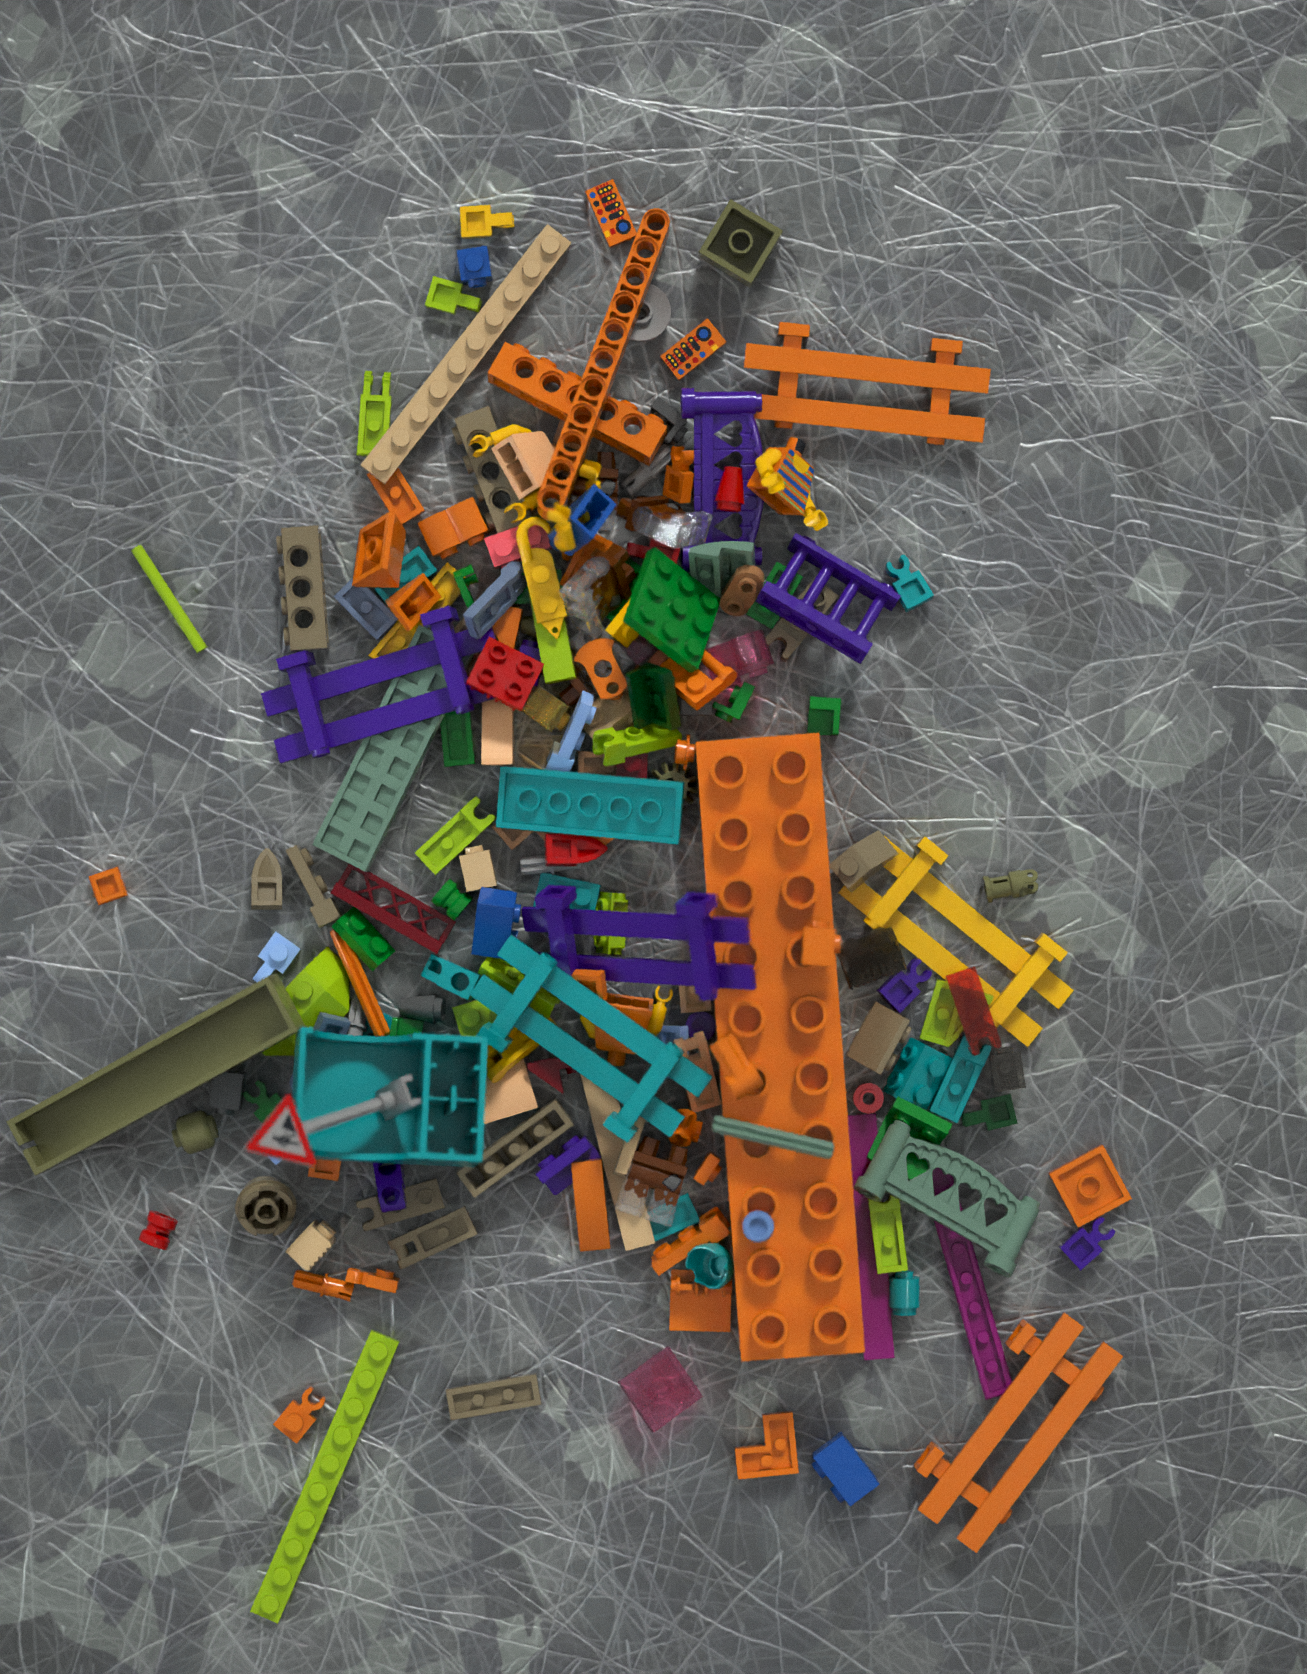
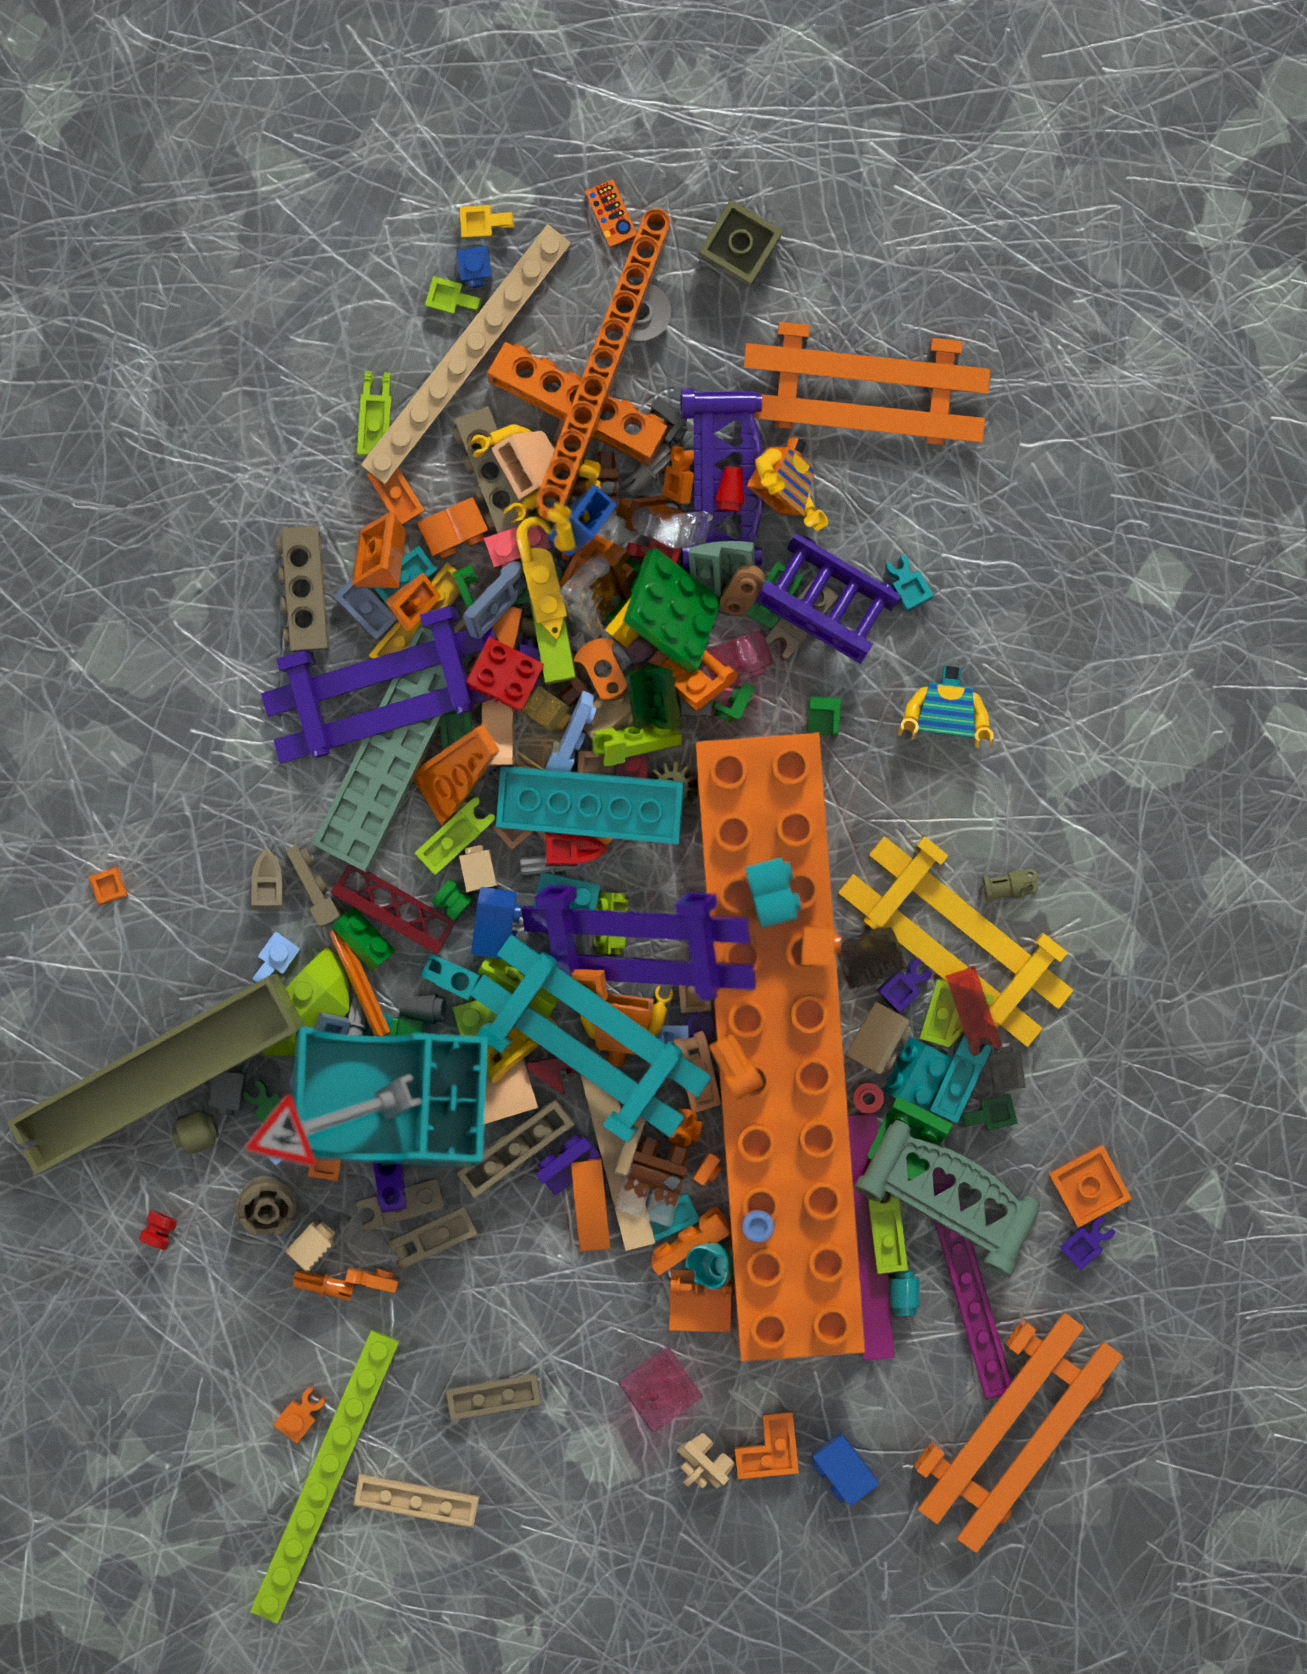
lime bar [131,545,207,654] -> none
tile [660,318,727,381] -> none
orange plate [674,734,695,771] -> none
sand green axle [712,1116,834,1159] -> none
dark tan slope [829,830,898,893] -> none
none -> tan tile [353,1474,479,1528]
none -> orange wing [413,724,500,826]
none -> tan hips [677,1433,735,1489]
none -> teal brick [745,857,802,928]
none -> torso [898,666,994,748]

